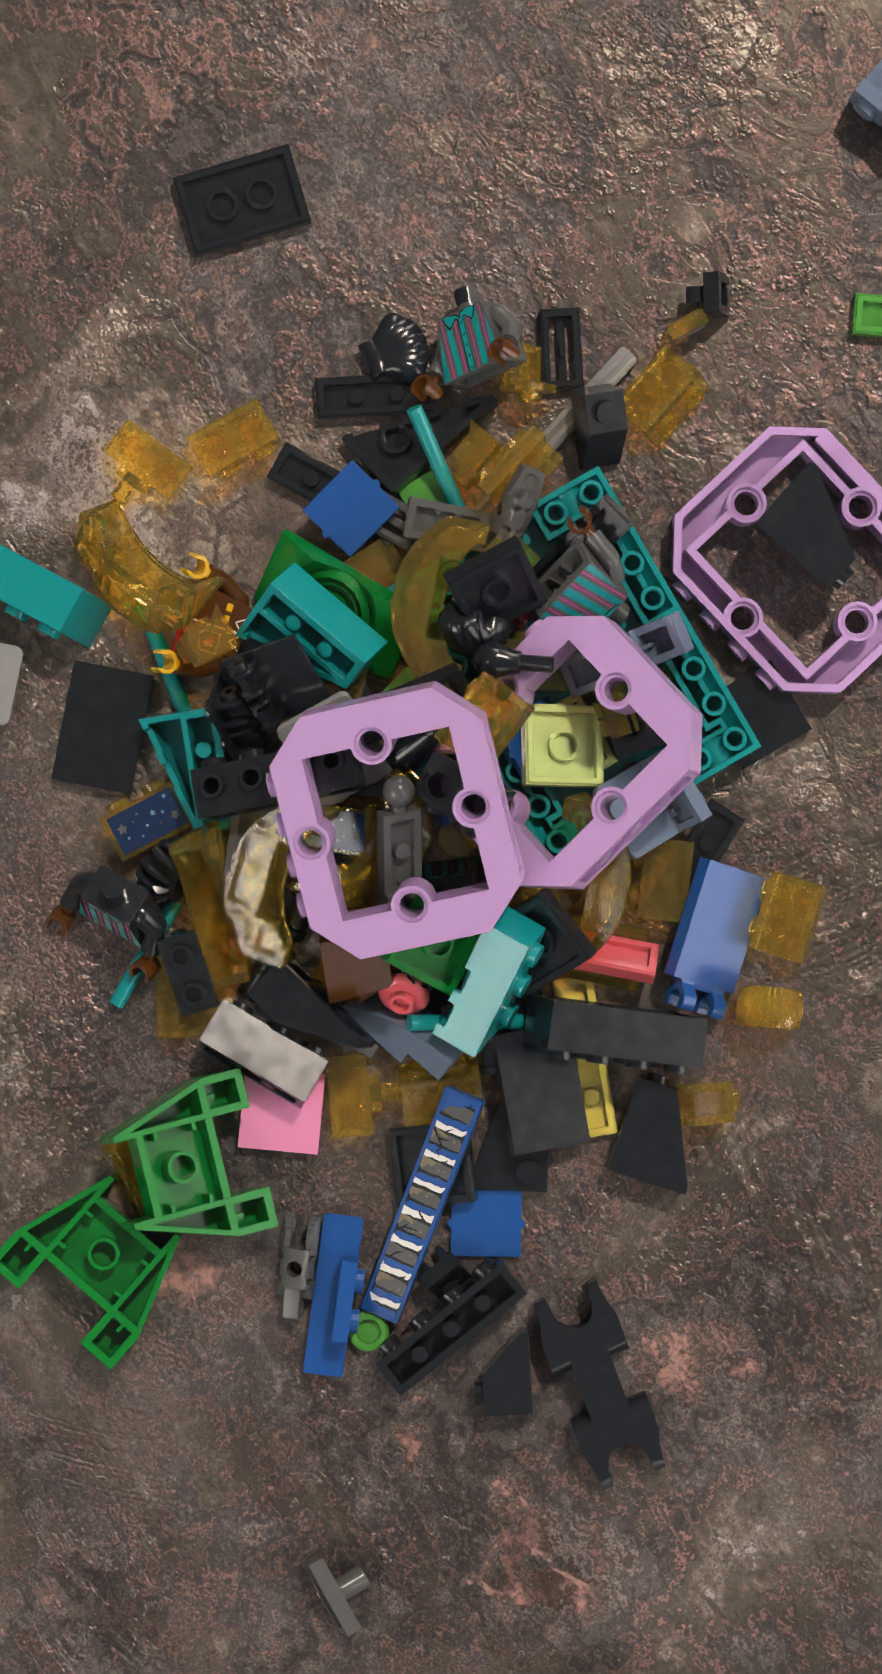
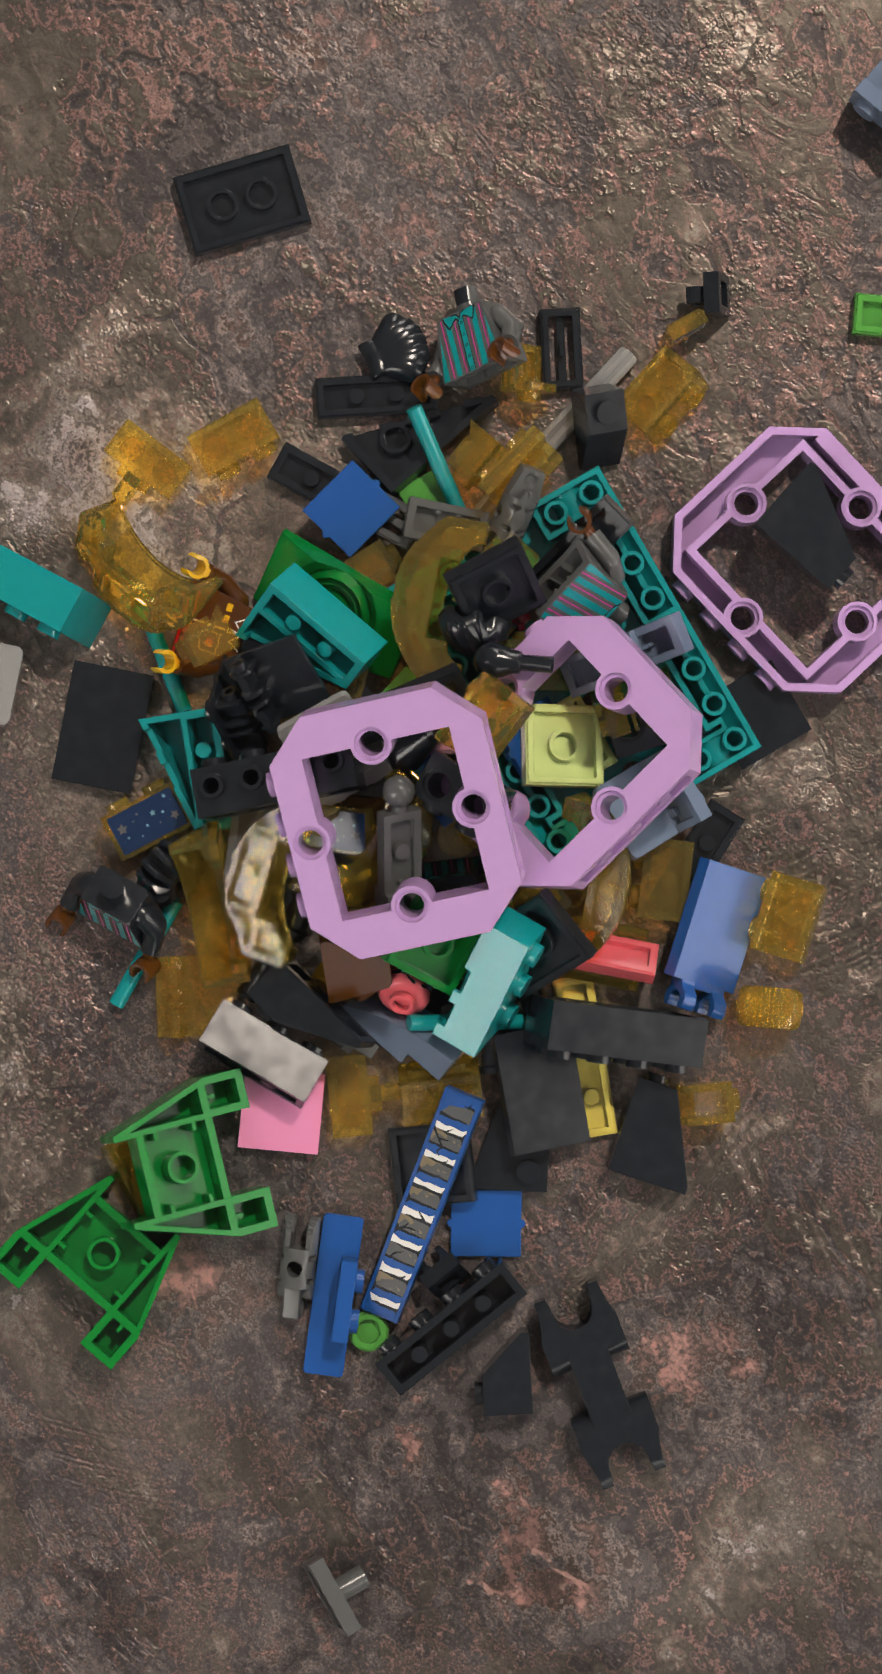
black hinge [156,928,220,1017] -> none

